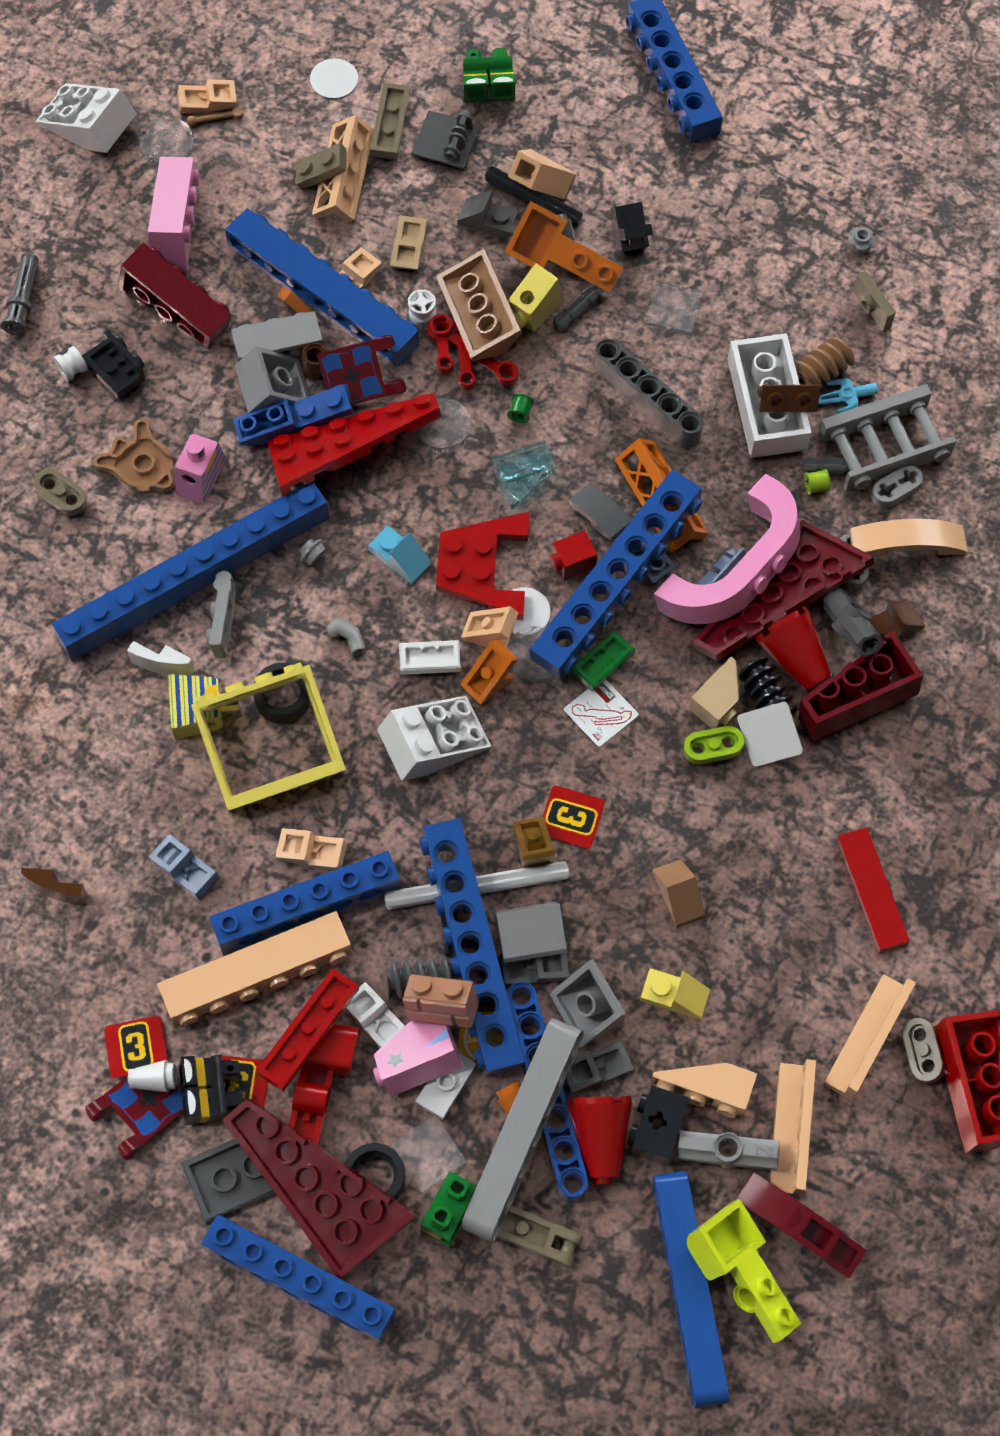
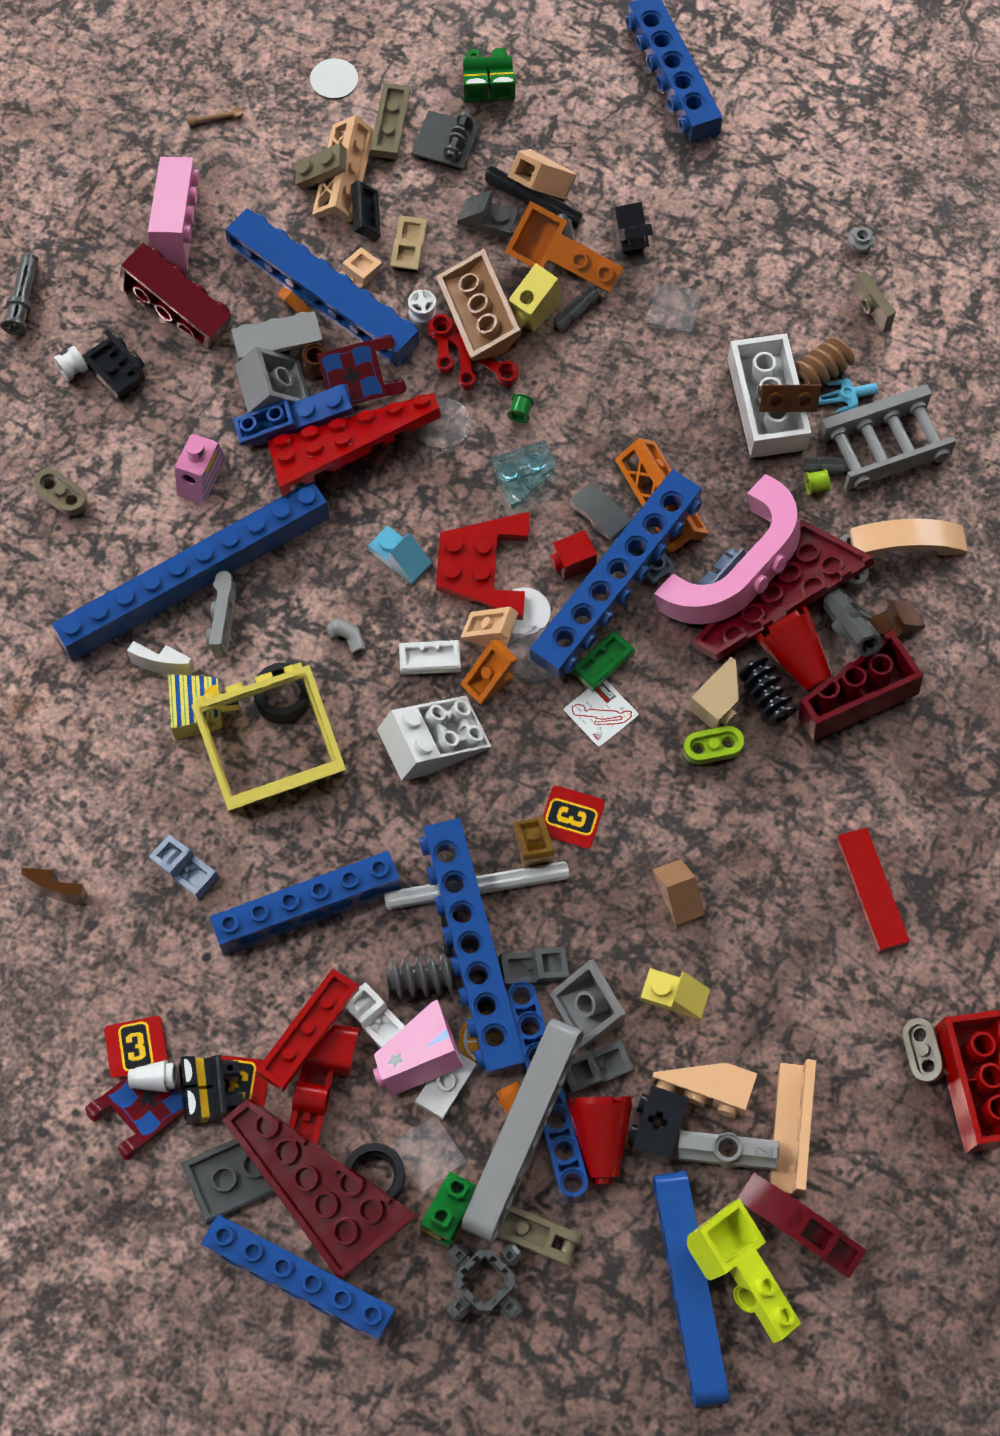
white slope [35,83,137,153] -> none
medium nougat tile [93,418,175,493] -> none
clear tile [139,117,194,166] -> none
light nougat brick [157,911,352,1026] -> none
light nougat slope [177,79,237,114] -> none
light nougat slope [275,828,347,871] -> none
light grey plate [299,539,326,566] -> none
nougat brick [403,974,479,1028] -> none
light grey slope [494,902,567,963] -> none
dark grey beam [594,338,703,448] -> none
white sticker [737,702,803,766] -> none
light nougat fence [823,974,916,1101] -> none
light grey beam [871,465,923,509] -> none
none -> black plate [351,180,381,241]
none -> dark grey piece [446,1243,523,1322]

